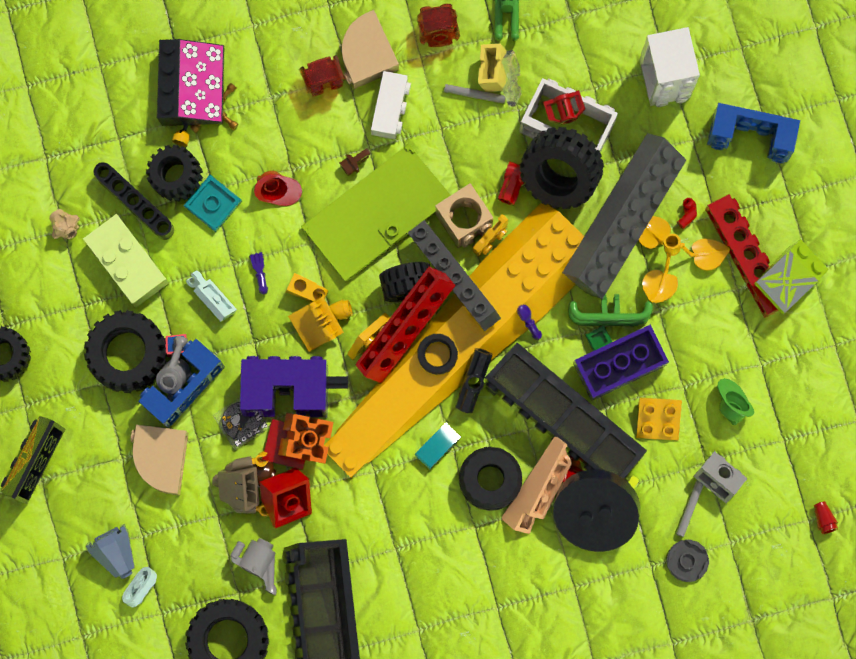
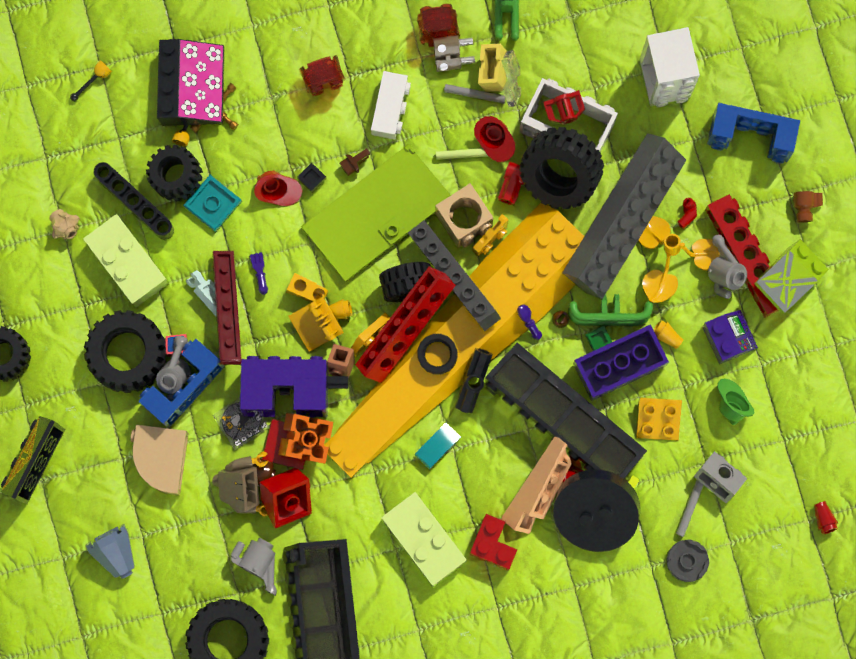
light aqua plate [122,567,157,607] -> none
tan brick [342,10,399,89] -> none
black tyre [459,447,522,511] -> none
none -> hinge [70,60,112,101]
none -> dark red tile [212,251,242,365]
none -> black plate [297,163,327,192]
none -> nougat brick [327,344,355,379]
none -> yellowish green brick [381,492,467,587]
none -> dark tan piece [433,35,475,72]
none -> yellowish green bar [436,148,488,160]
none -> red brick [470,514,518,571]
none -> red piece [474,116,515,162]
none -> reddish brown hinge [552,311,569,328]
none -> yellow cone [653,320,684,349]
none -> dark purple slope [702,310,758,365]
none -> light grey piece [708,235,747,299]
none -> dark orange piece [793,191,823,223]

